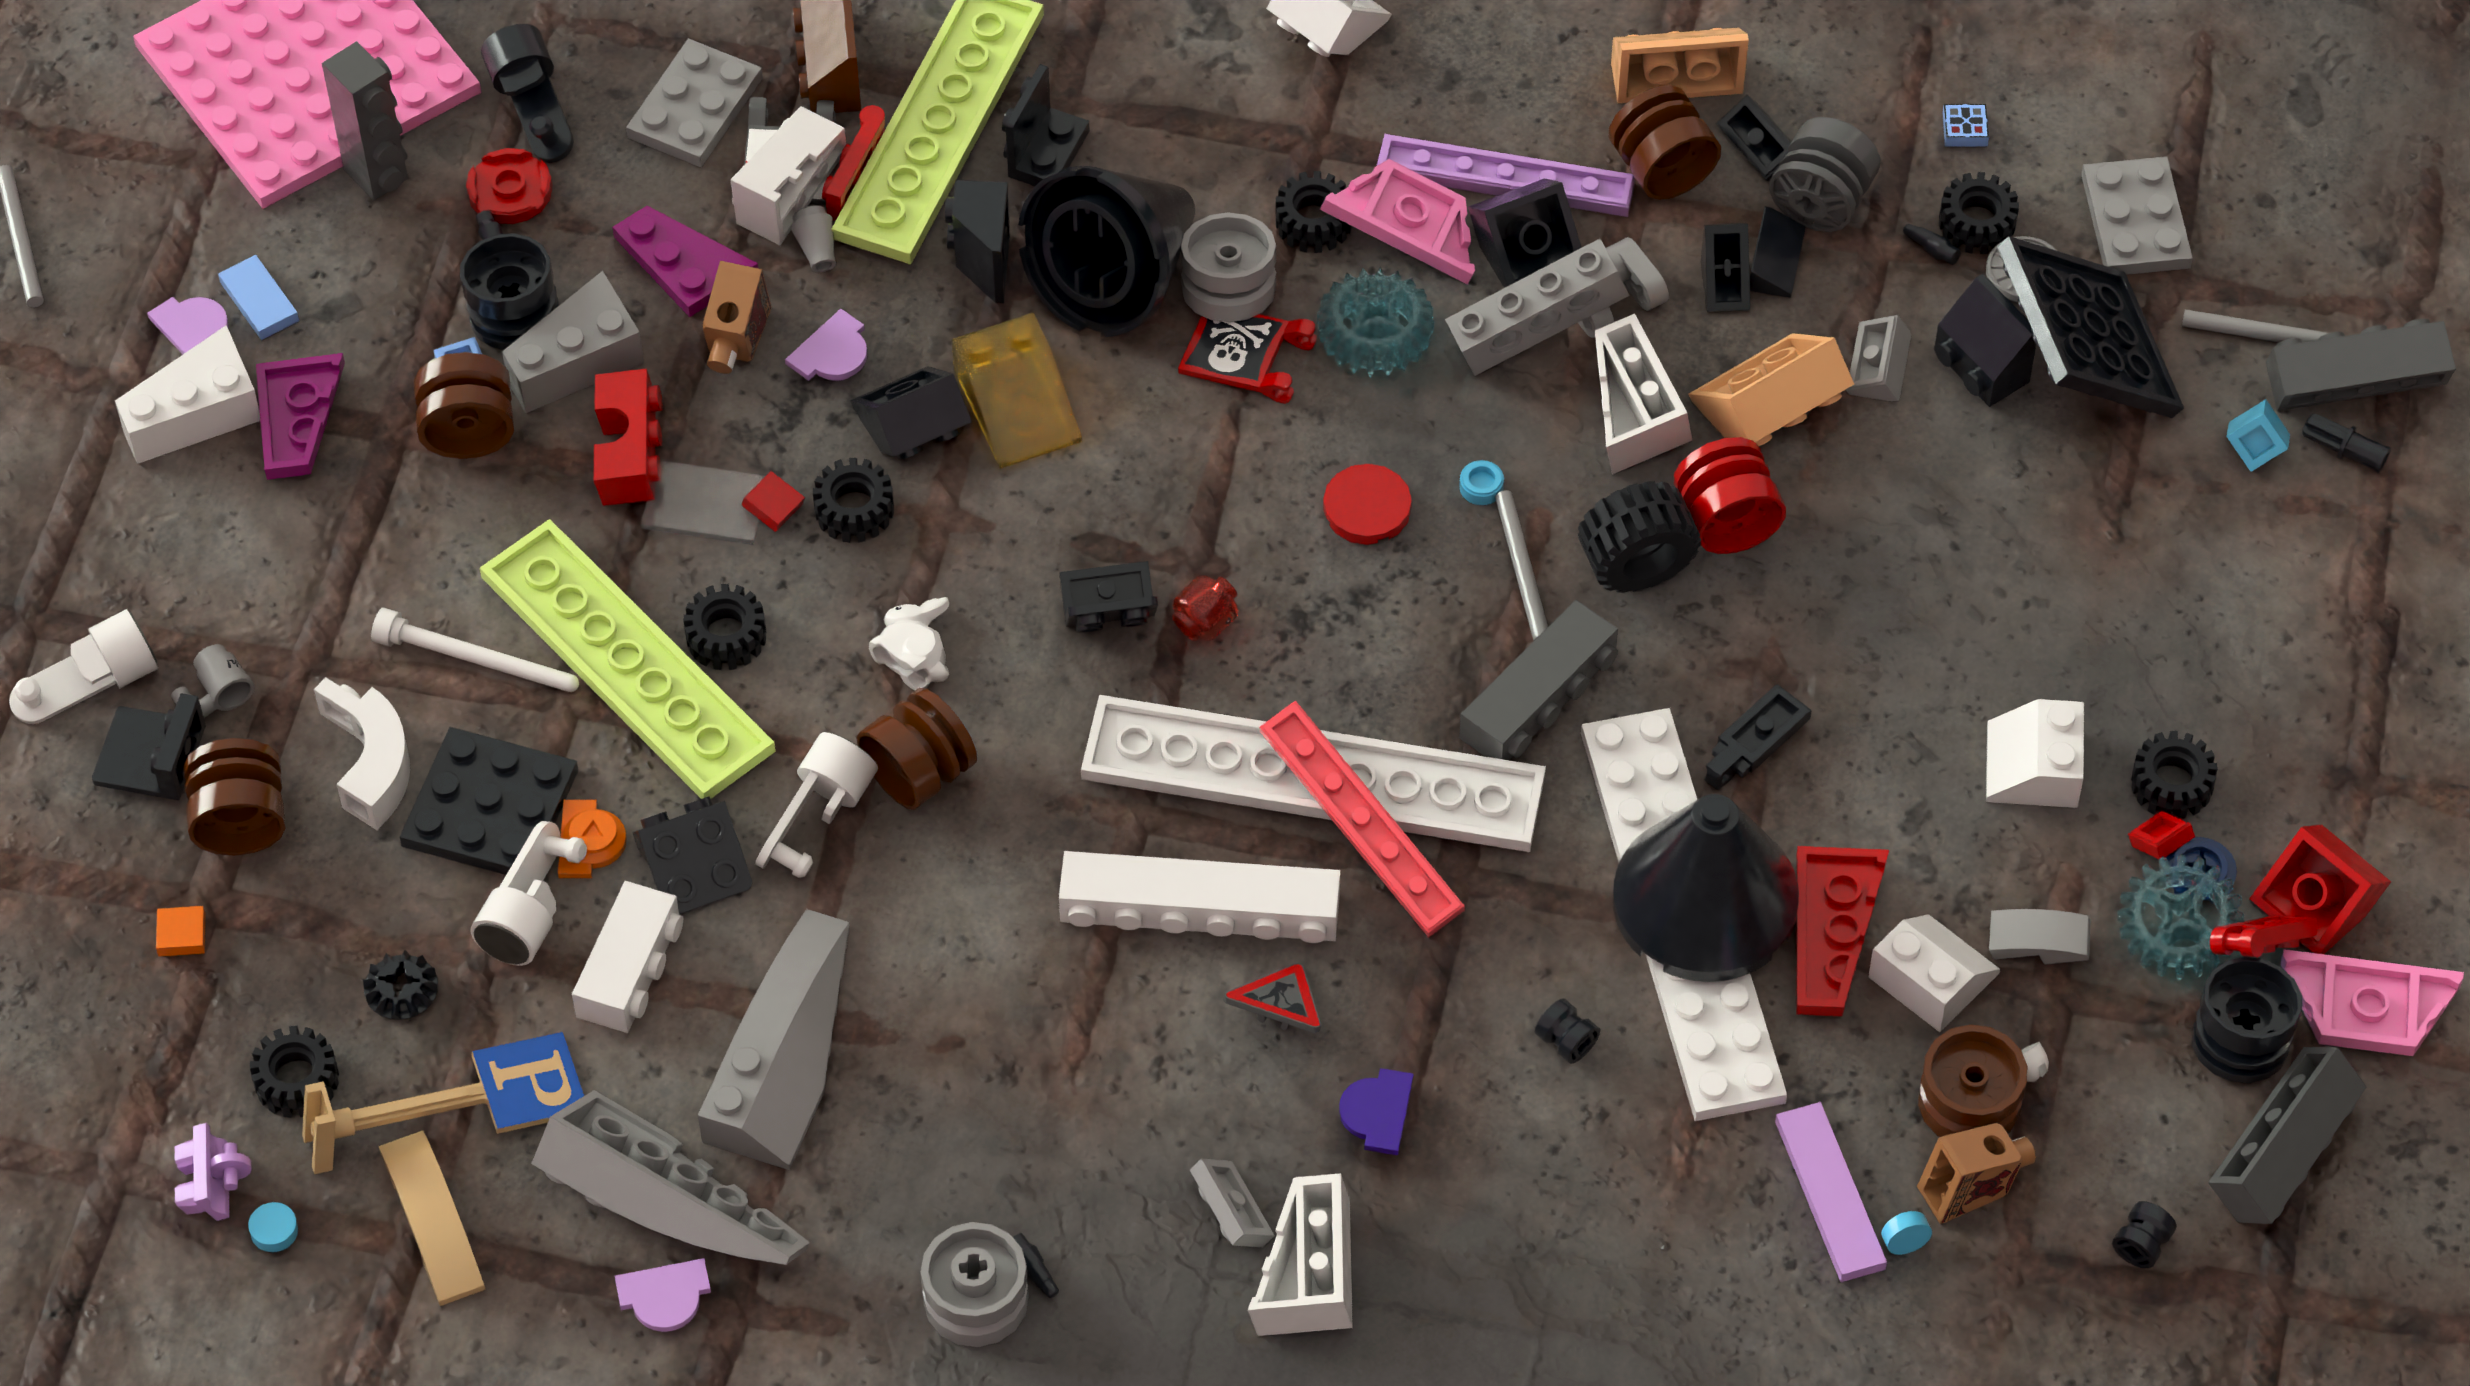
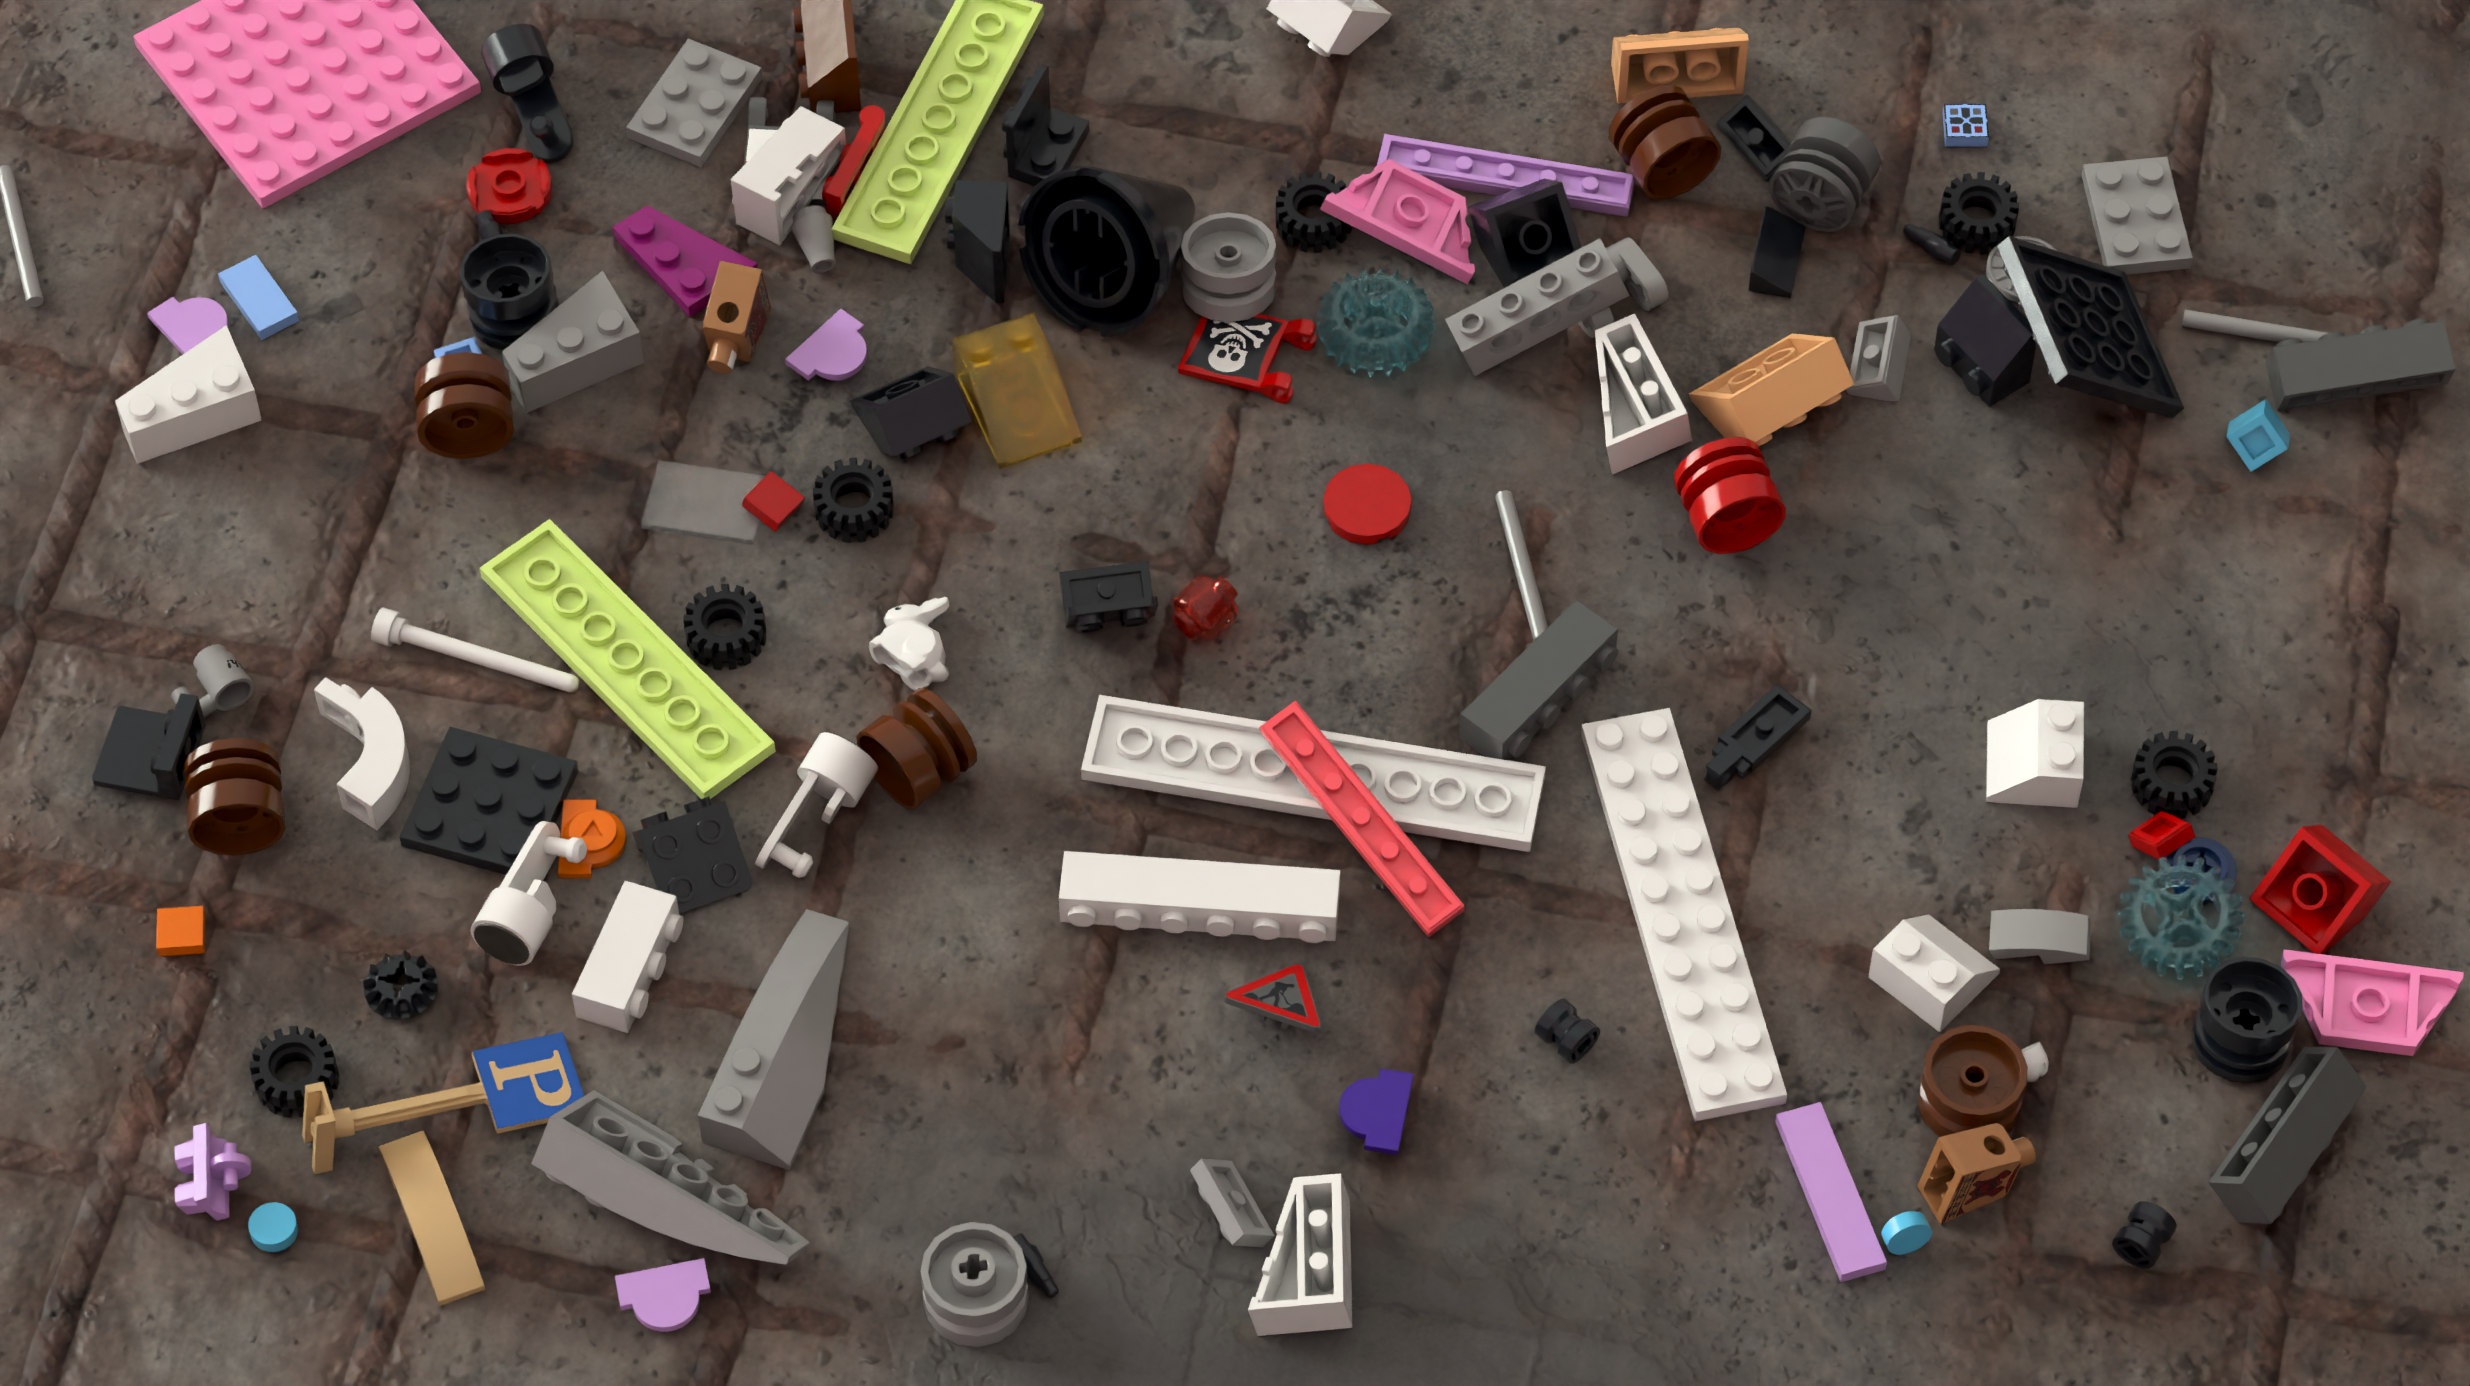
white piece [9,609,158,724] -> none
magenta wing [256,353,345,480] -> none
dark grey brick [322,41,408,201] -> none
red arch [593,369,662,506] -> none
medium azure tile [1460,460,1504,505] -> none
black tyre [1578,481,1701,593] -> none
black cone [1613,794,1799,982] -> none
black slope [1700,223,1750,312] -> none
red wing [1796,846,1889,1016] -> none
red plate [2210,915,2317,958] -> none
black axle [2302,413,2391,473] -> none

